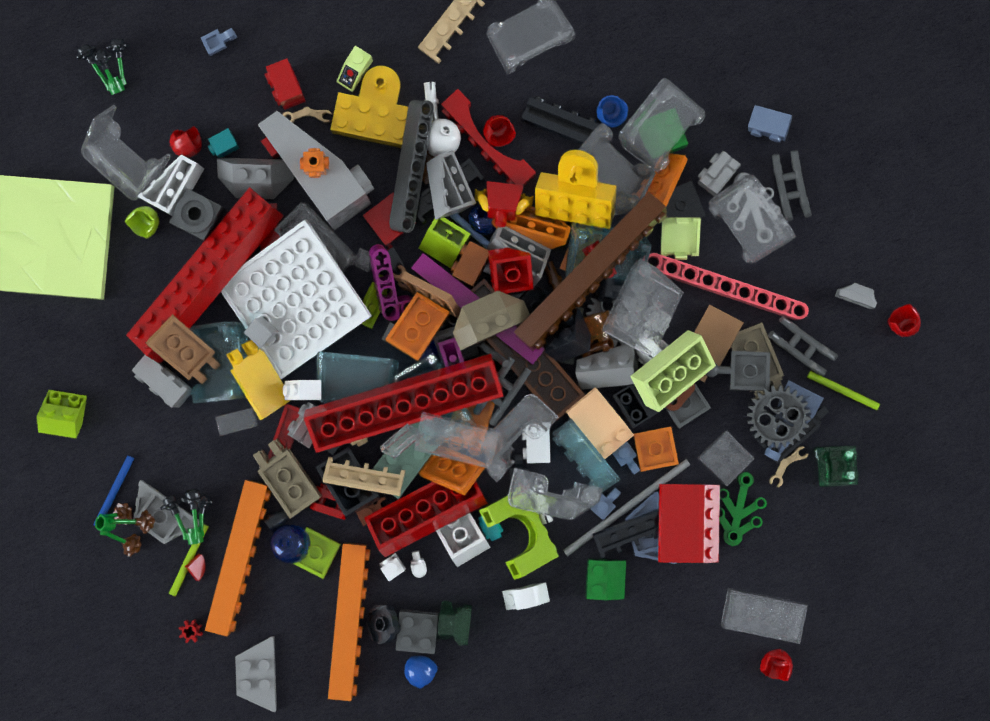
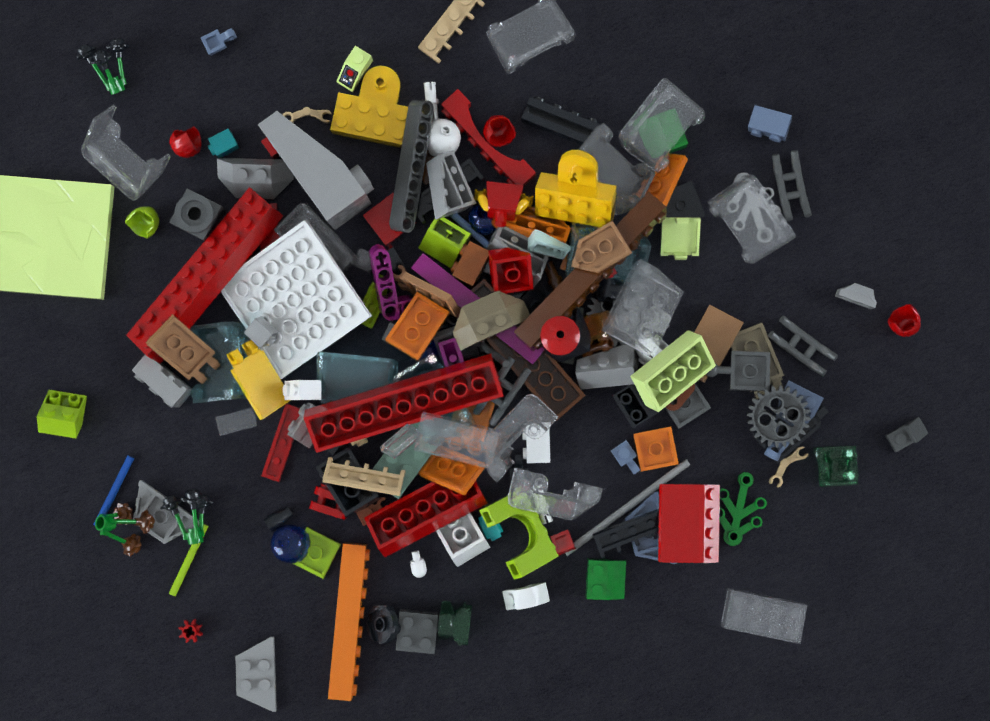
white wedge [137,155,204,216] -> none
tile [185,554,205,581] -> none
orange brick [205,480,271,636] -> none
dark tan tile [253,439,322,519] -> none
red brick [265,58,306,110] -> none
orange brick [300,148,329,178] -> none
white brick [379,553,406,581] -> none
blue hair [404,655,438,688] -> none
clear light blue slope [552,418,620,493] -> none
light nougat slope [566,387,634,460] -> none
sand blue plate [589,487,621,520] -> none
blue hair [596,95,628,127] -> none
coral beam [644,253,809,320] -> none
light grey brick [697,151,740,197] -> none
clear brick [697,431,754,486] -> none
red hair [760,649,793,681] -> none
lime bar [807,371,880,410] -> none
none -> light aqua slope [528,229,571,260]
none -> red dish [540,316,580,355]
none -> red tile [550,530,576,556]
none -> medium nougat tile [571,220,632,273]
none -> dark grey slope [885,417,928,452]

